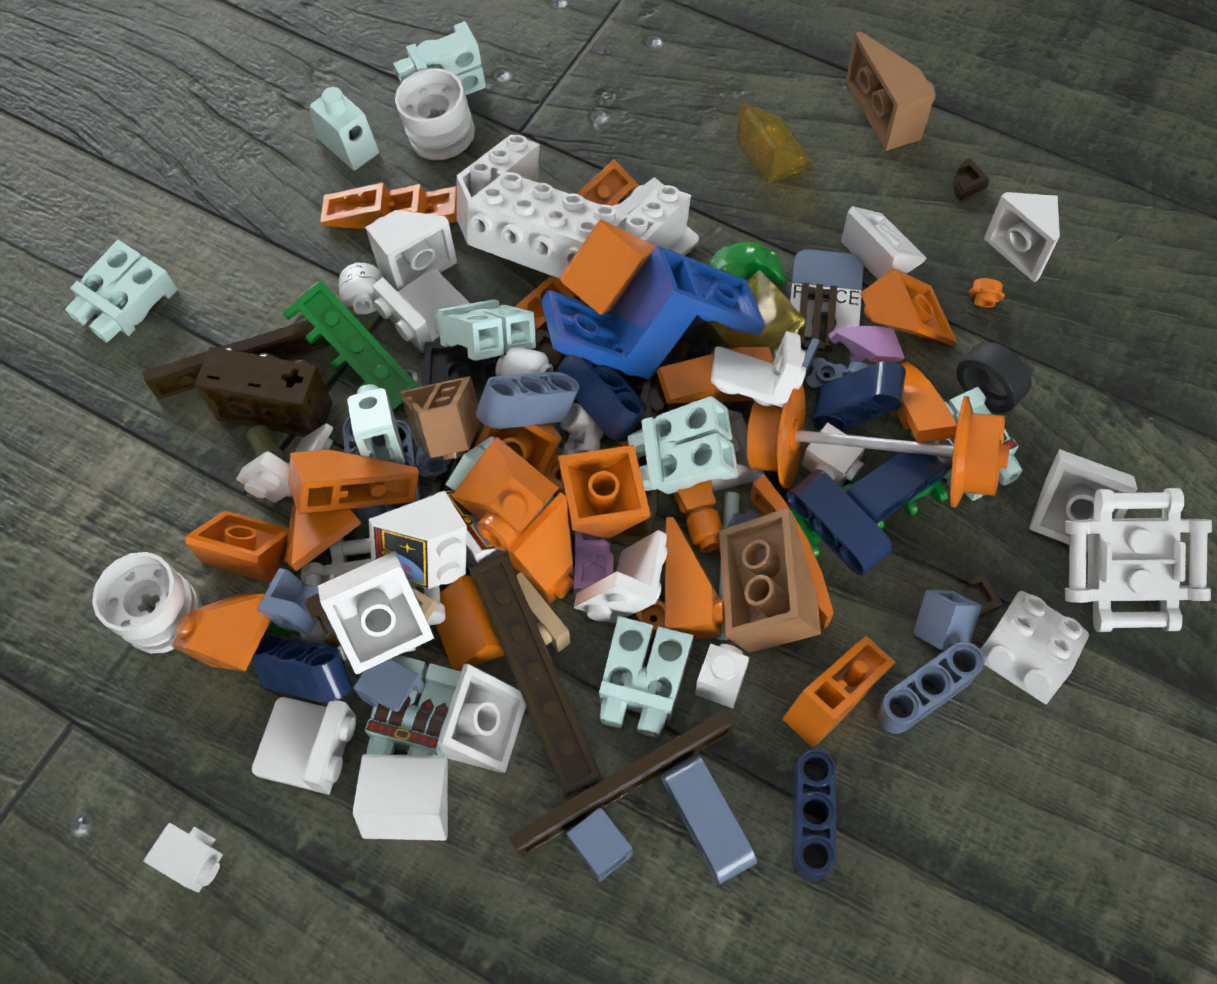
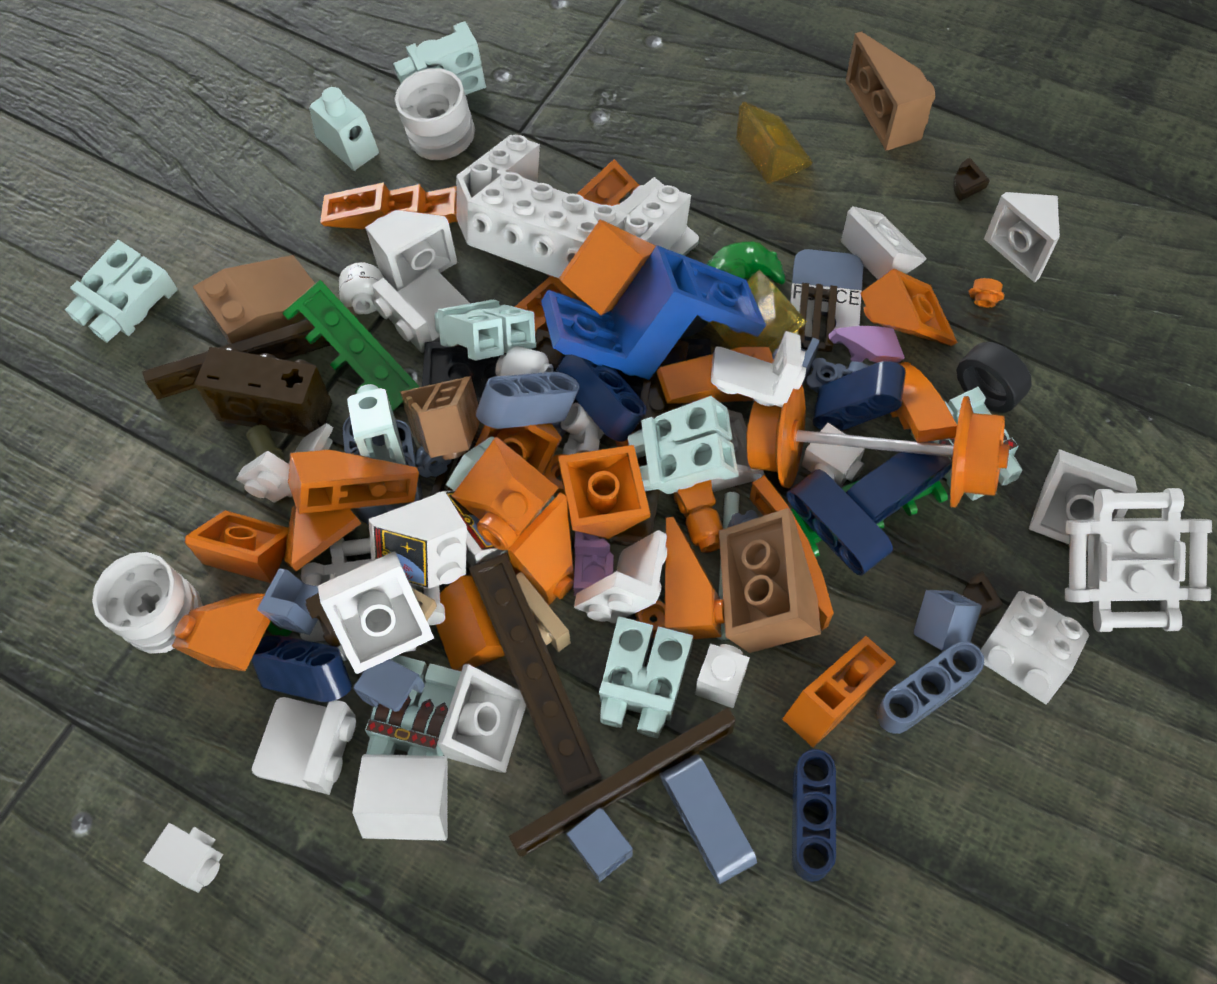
none -> medium nougat slope [193,255,315,344]

